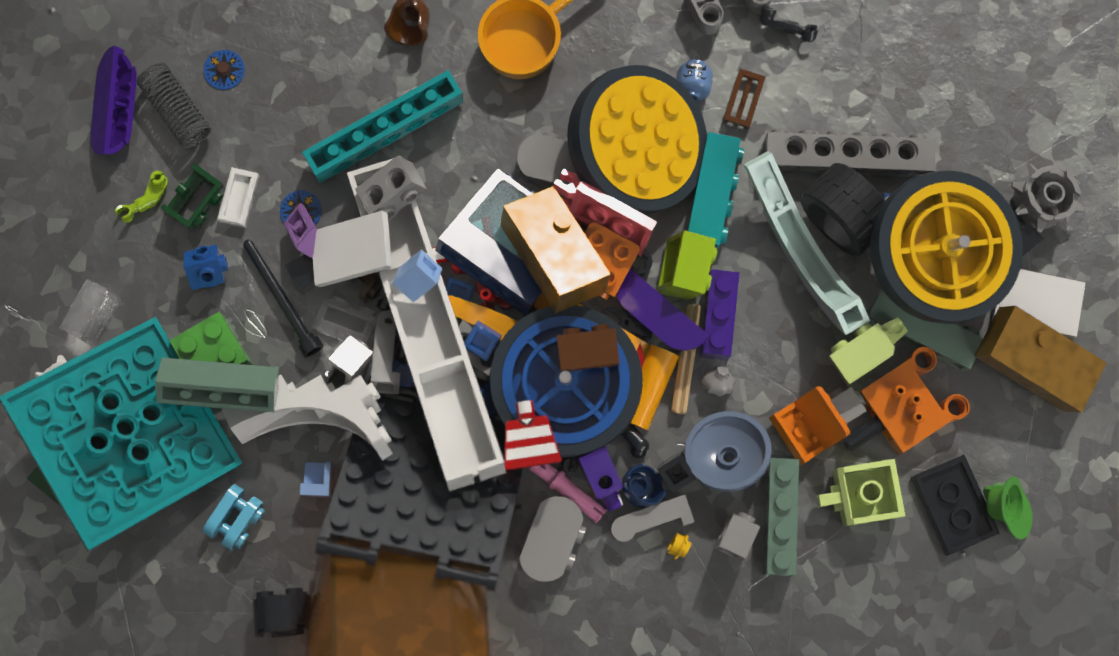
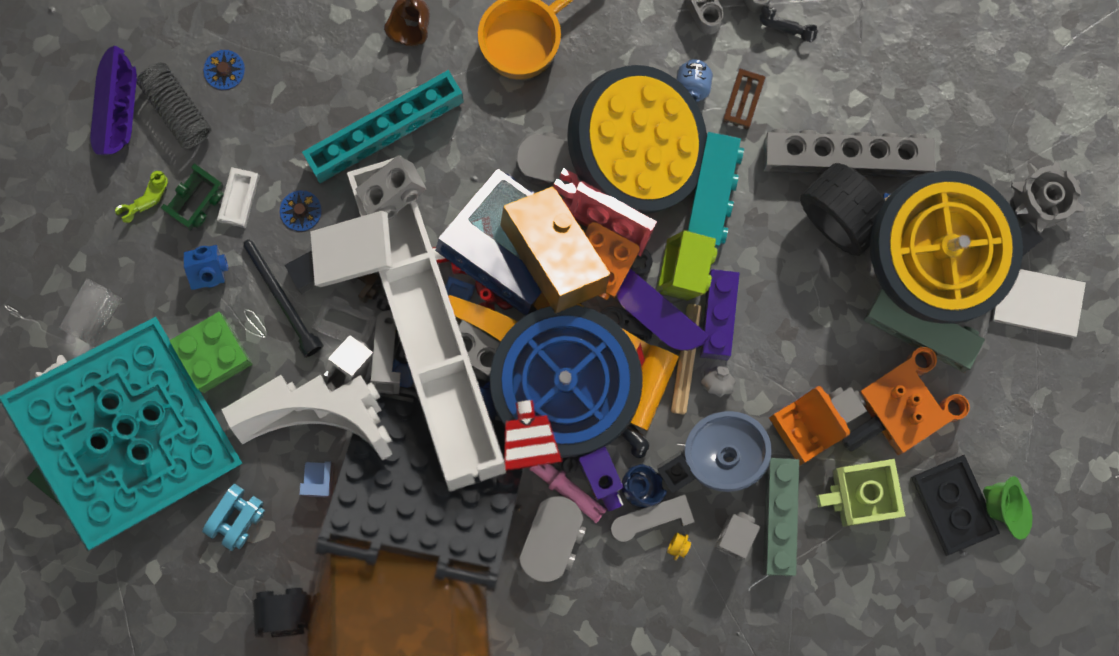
sand green brick [155,358,279,412] -> none
medium lavender slope [284,203,317,258] -> none
light blue panel [393,249,442,302] -> none
blue tile [464,321,502,361] -> none
reddish brown brick [557,324,620,372] -> none
light aqua arch [744,151,870,335] -> none
yellowish green hinge [828,318,908,386] -> none
pearl gold brick [974,305,1107,412] -> none

